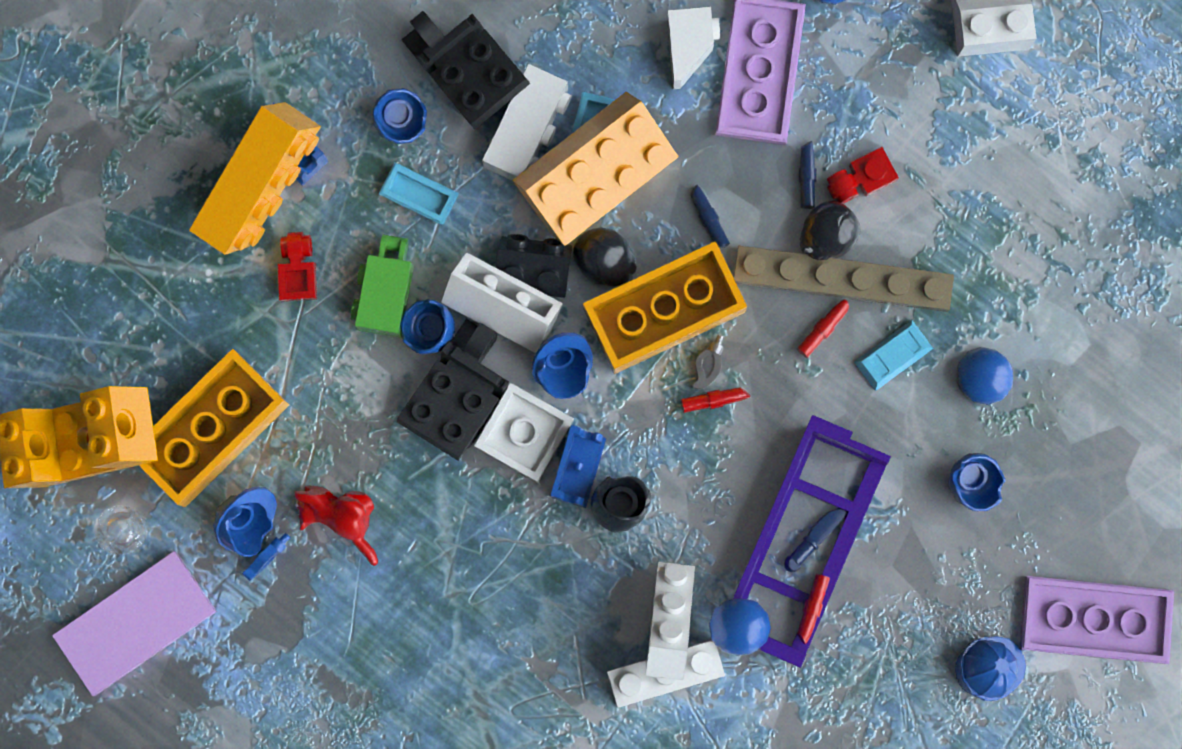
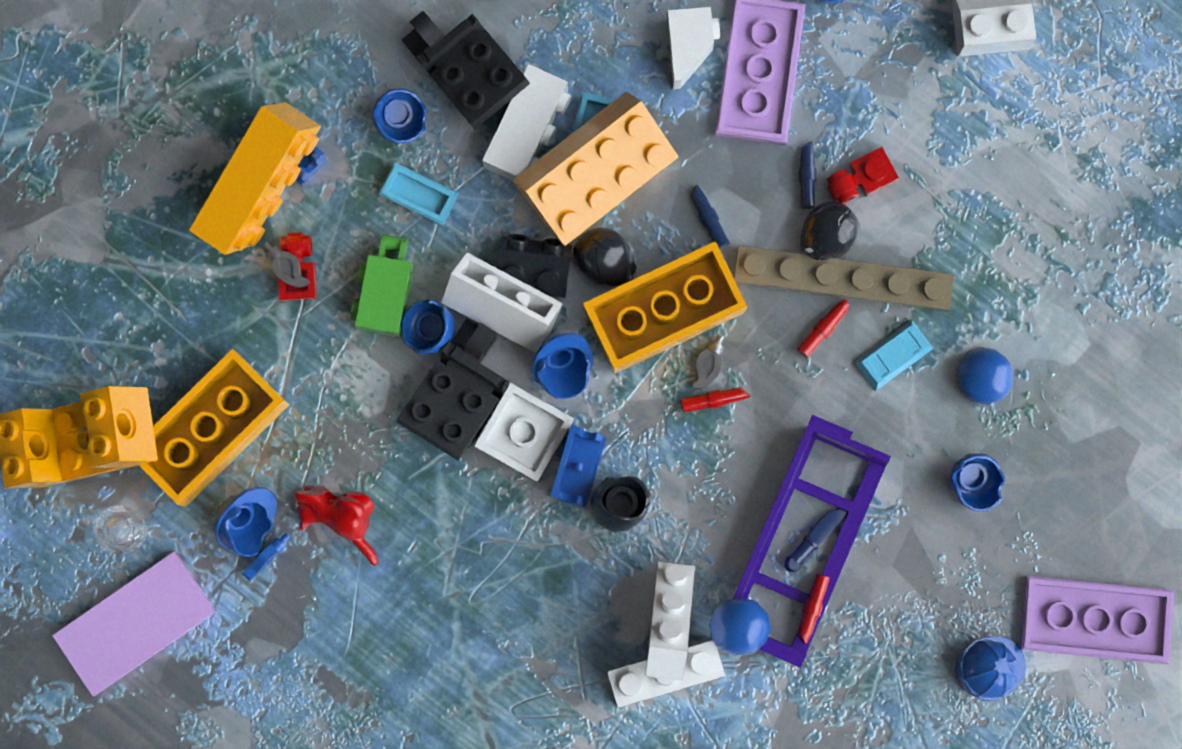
none -> flat silver piece [263,242,310,288]

